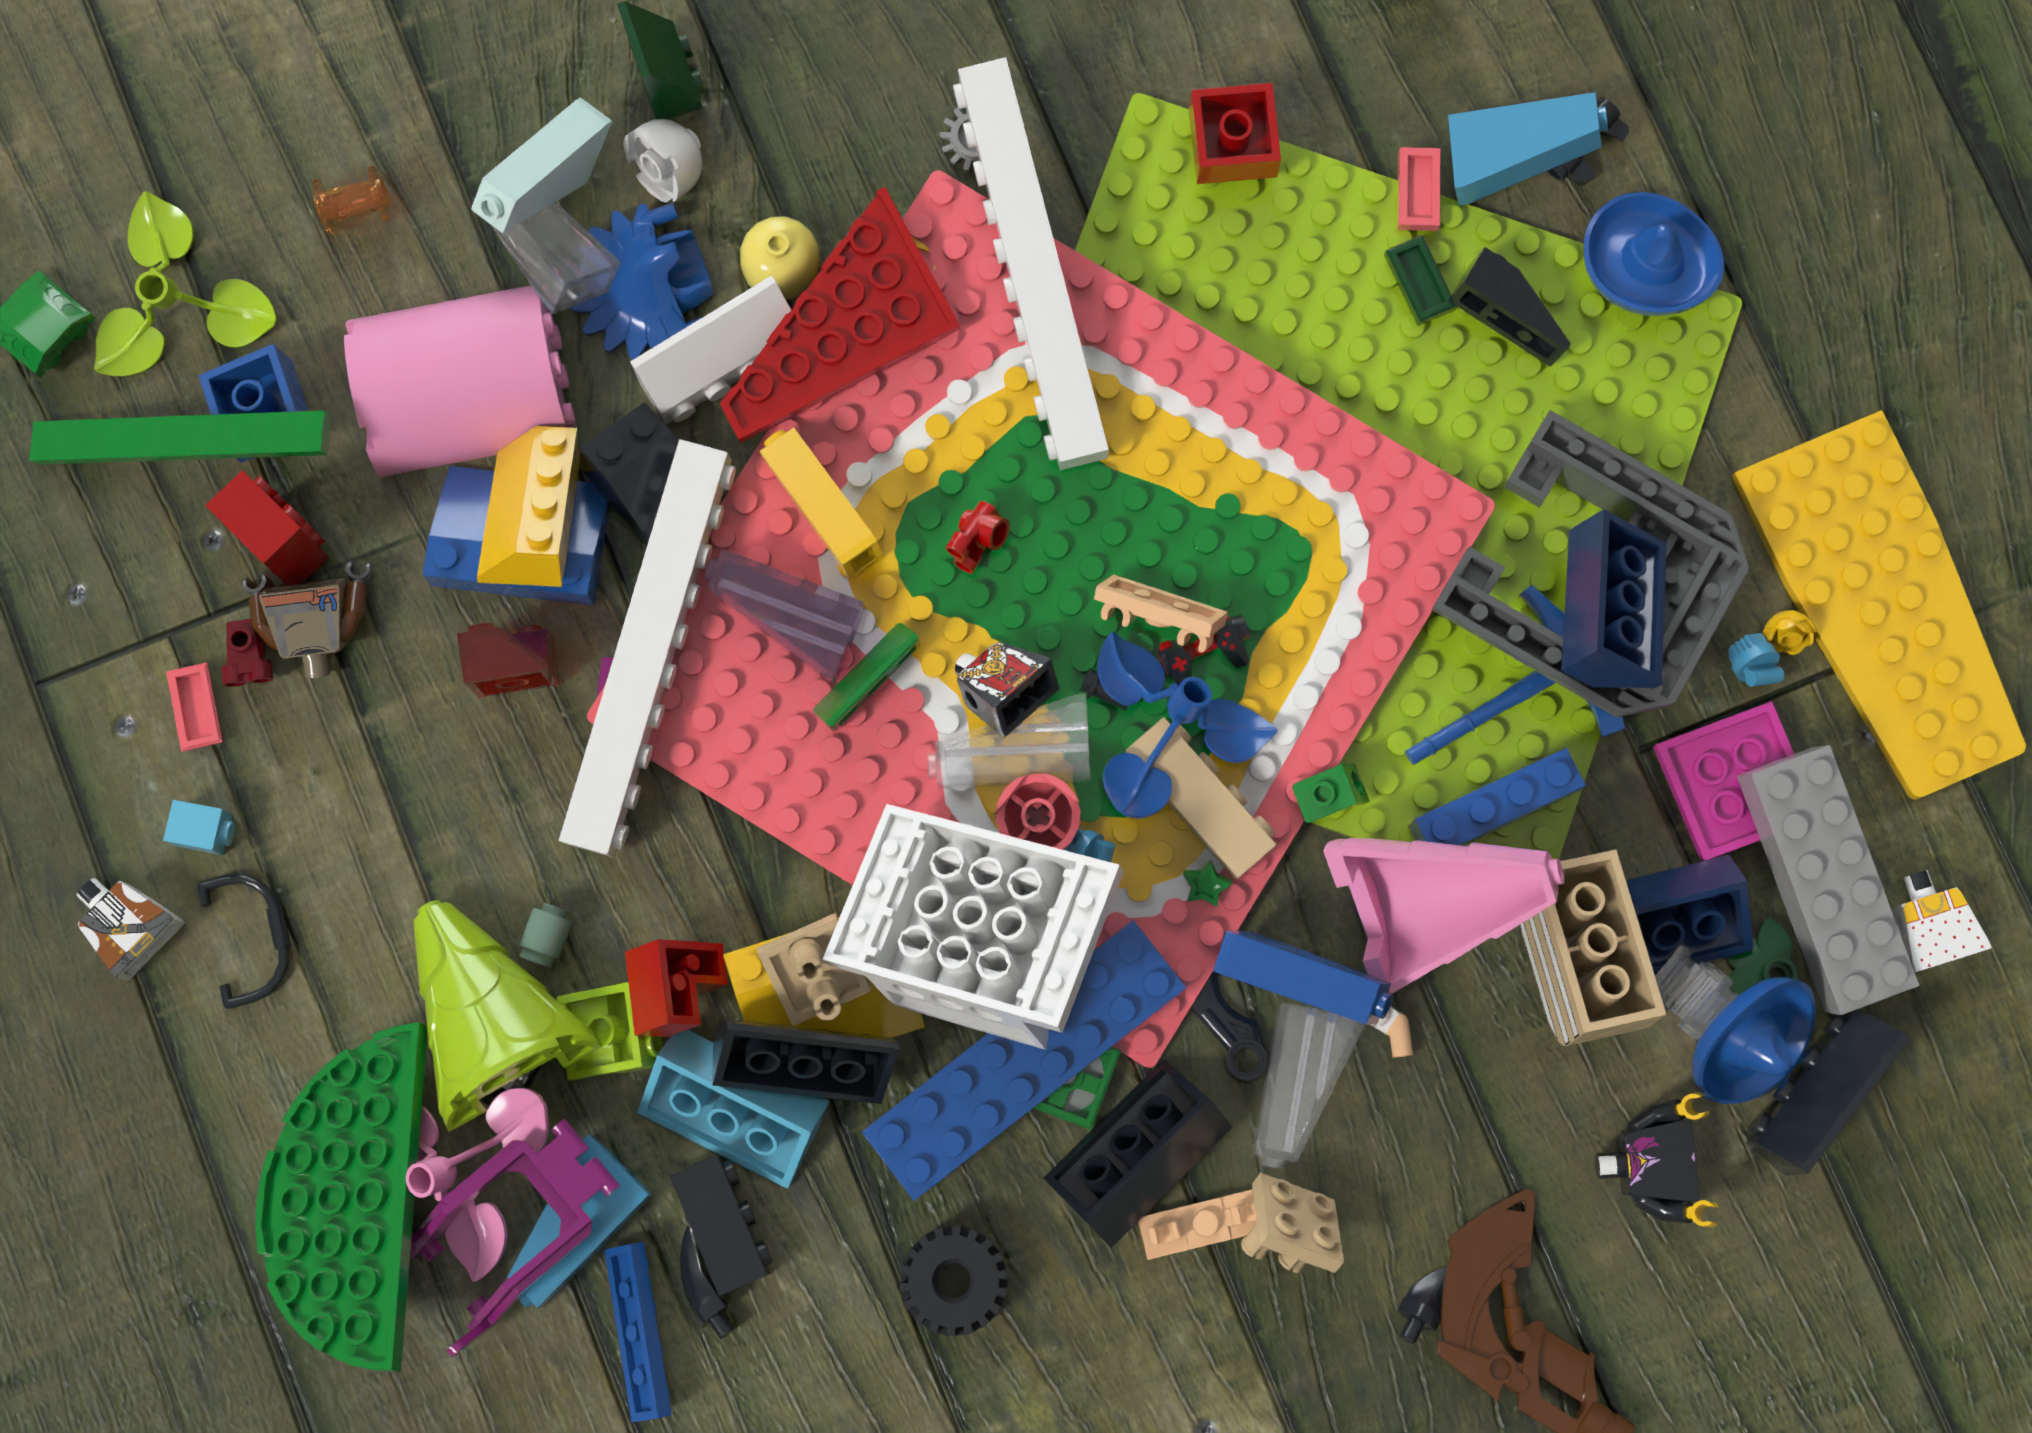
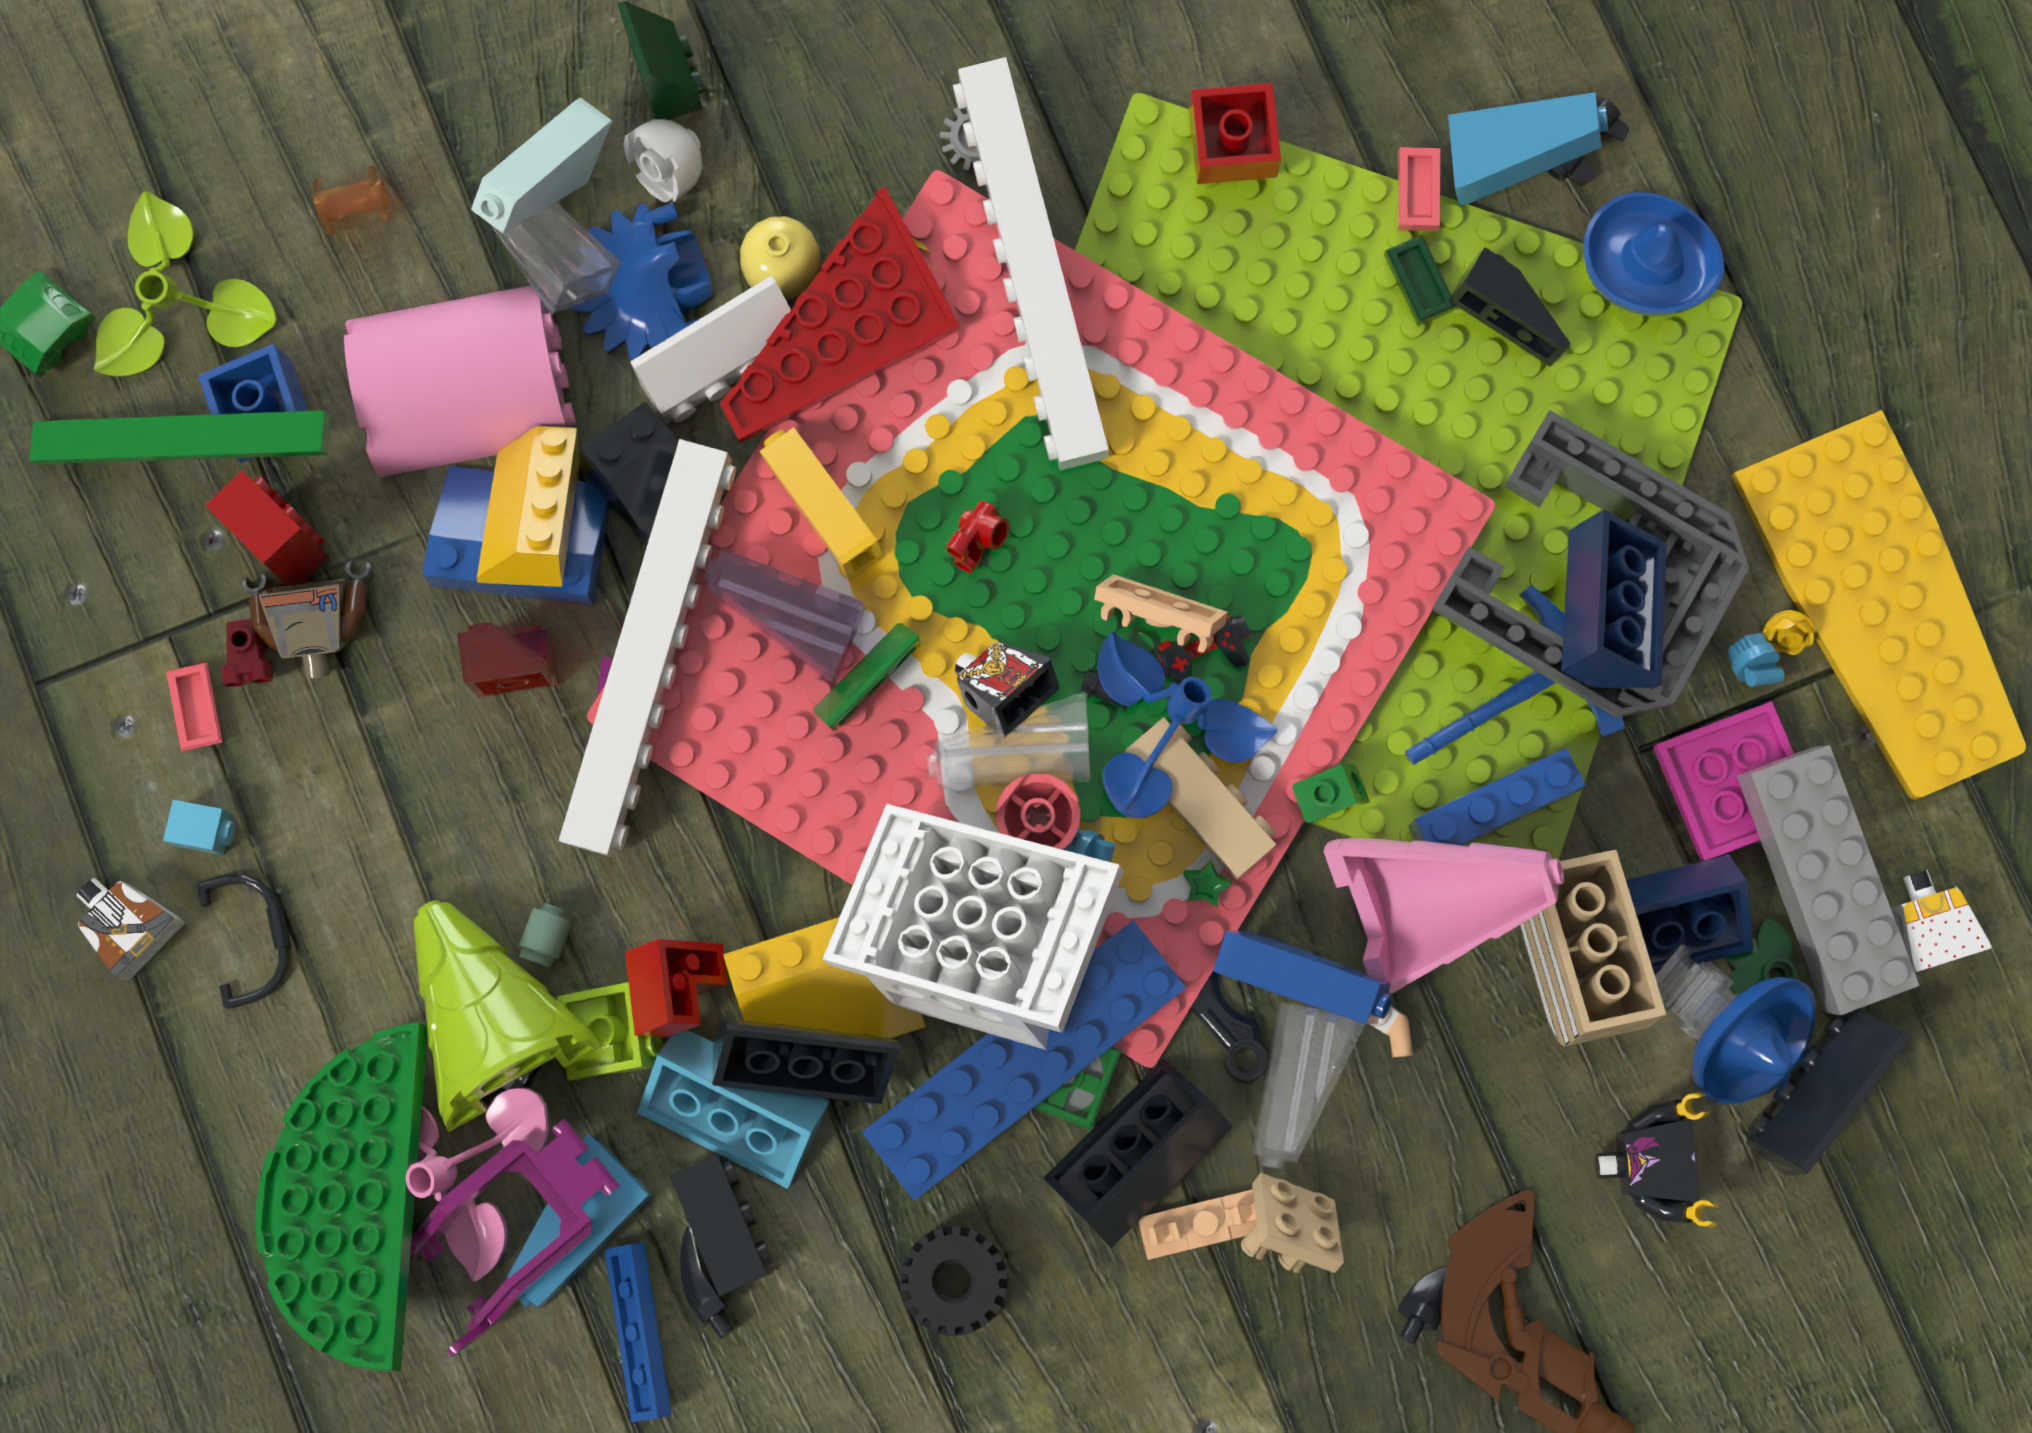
tan plate [757,913,871,1026] -> none

